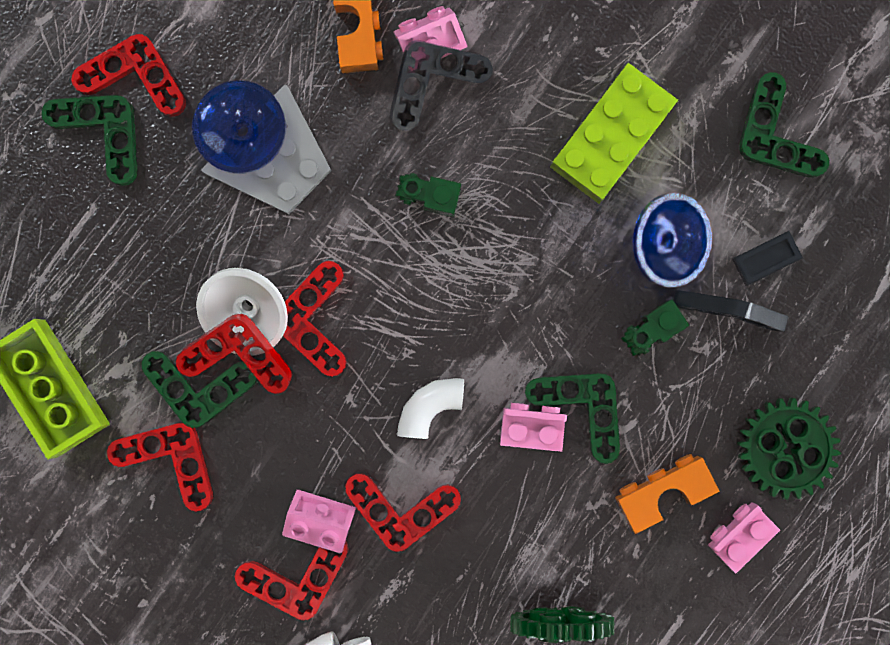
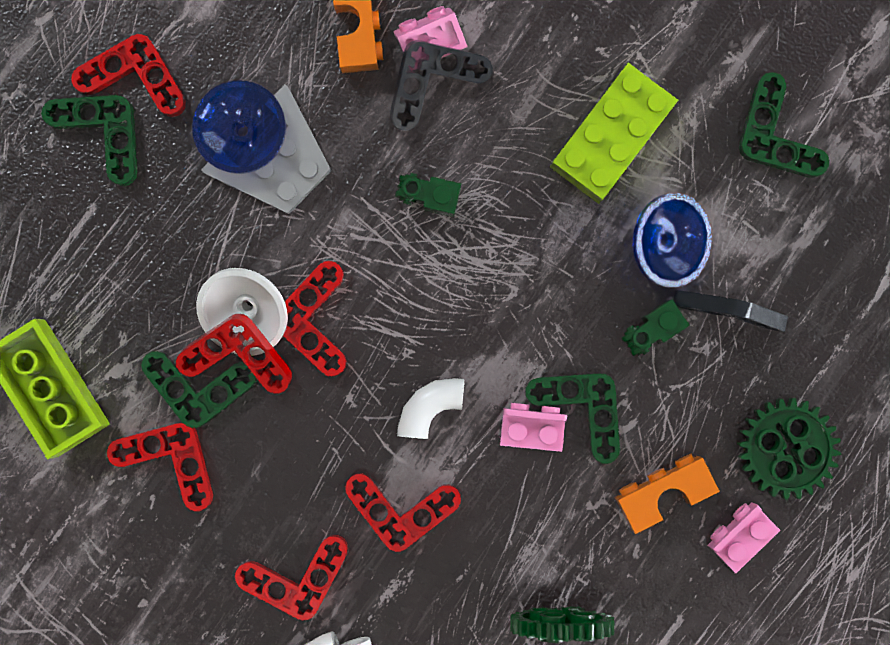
bright pink bracket [282,490,356,553] -> none
black tile [732,231,803,286] -> none

